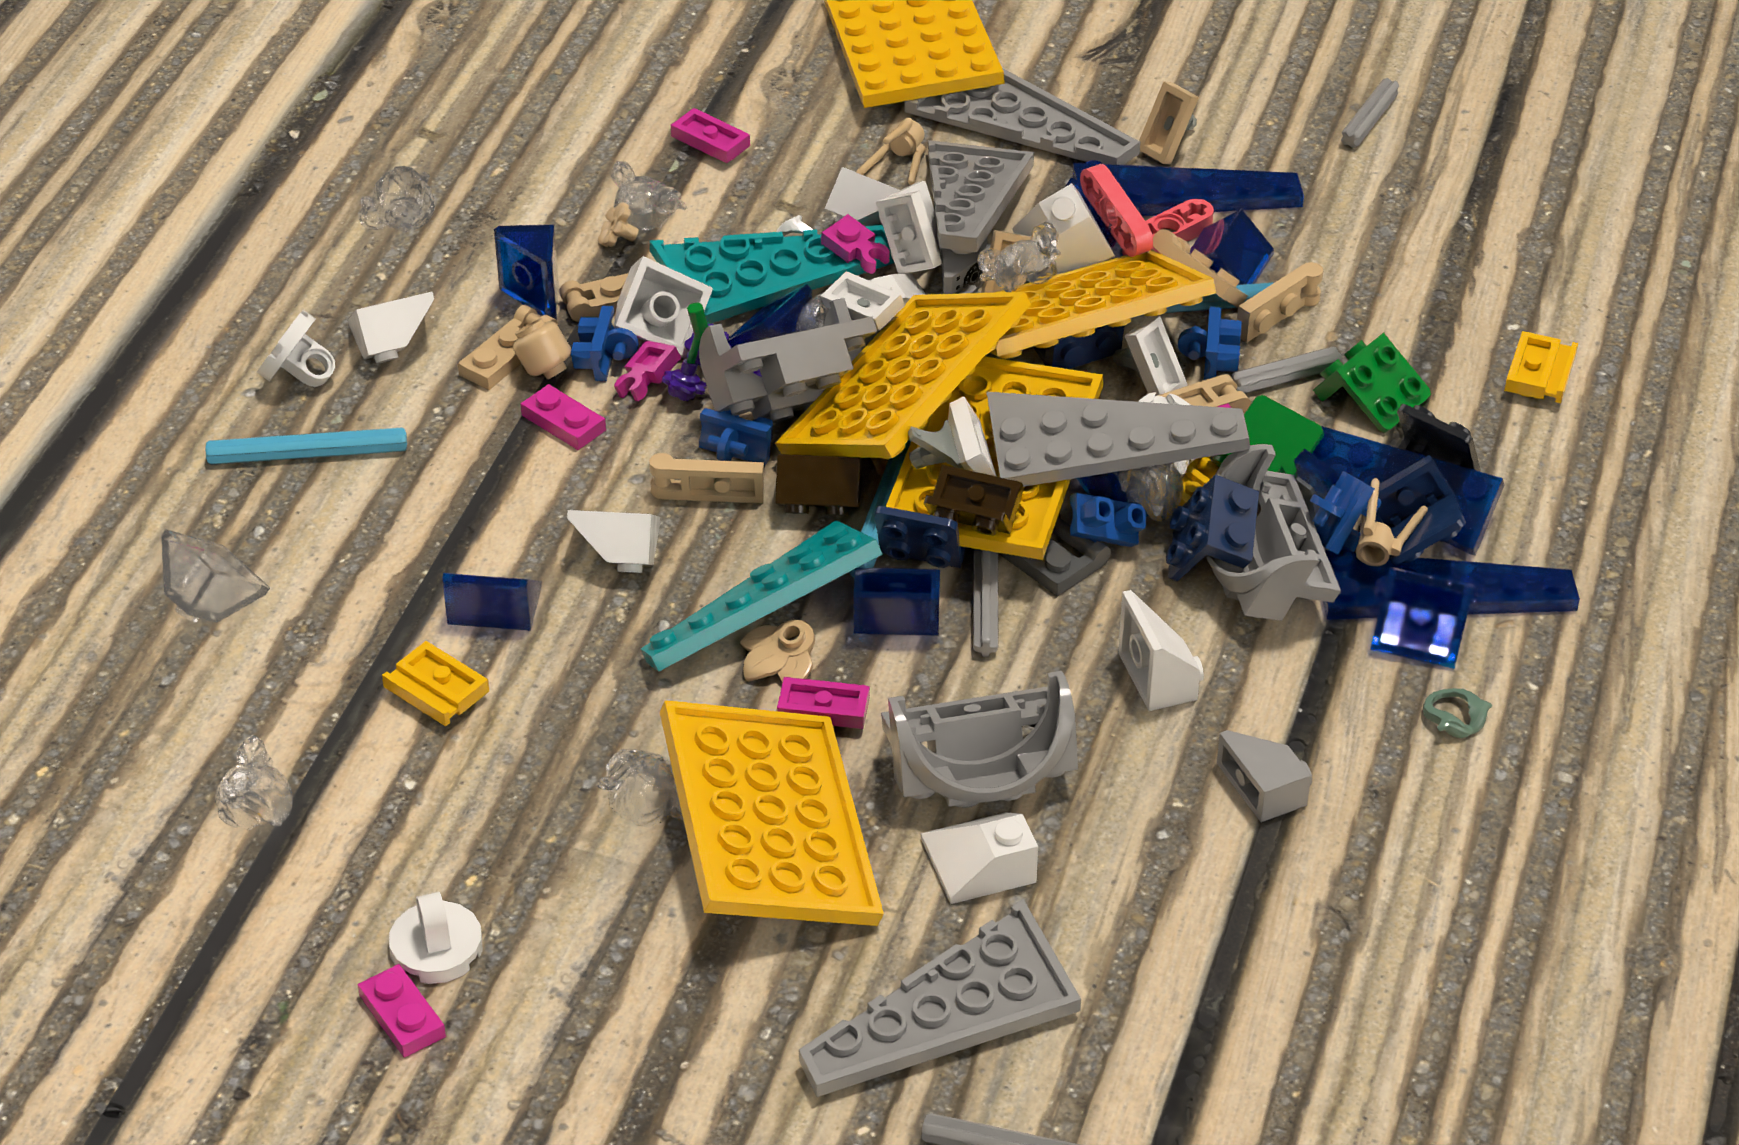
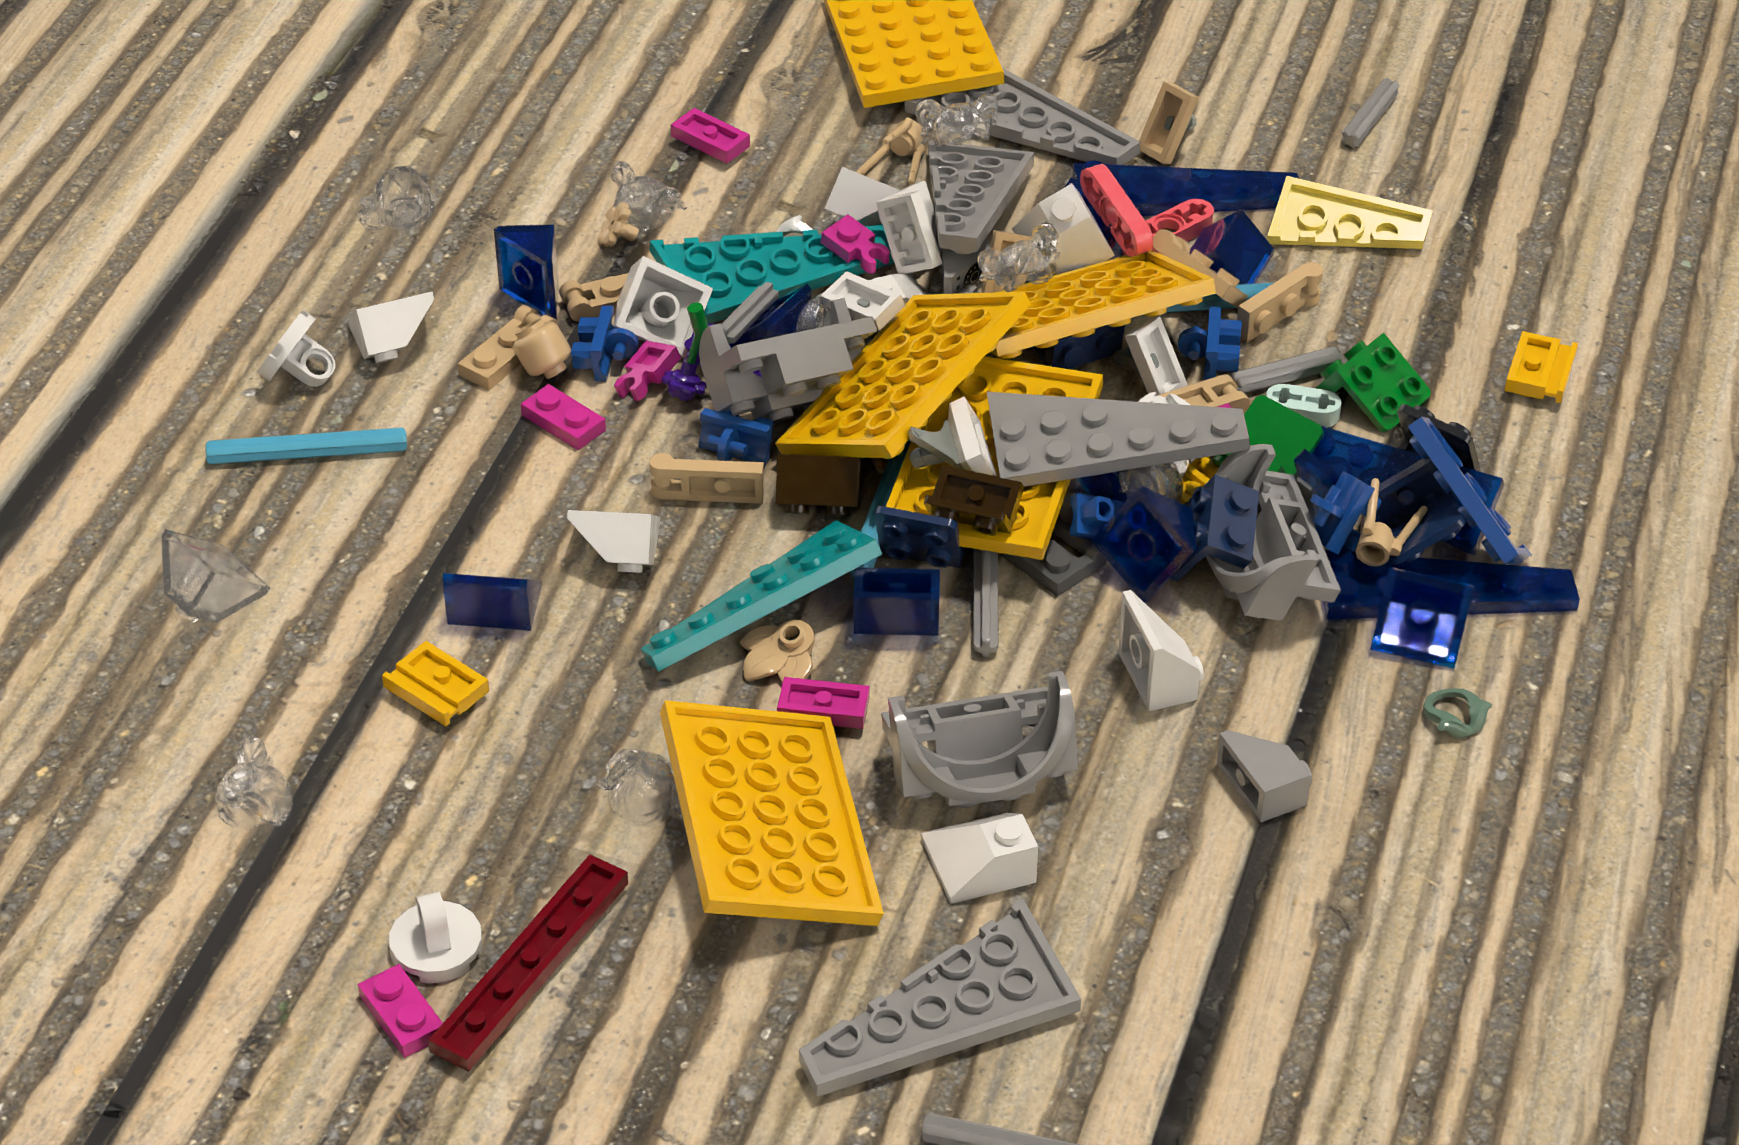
none -> dark red plate [428,854,629,1072]
none -> light grey axle [722,282,779,345]
none -> clear hair [915,93,998,146]
none -> clear blue slope [1091,486,1197,603]
none -> light aqua beam [1266,384,1341,428]
none -> light yellow wing [1267,176,1433,249]
none -> blue wing [1408,417,1532,565]

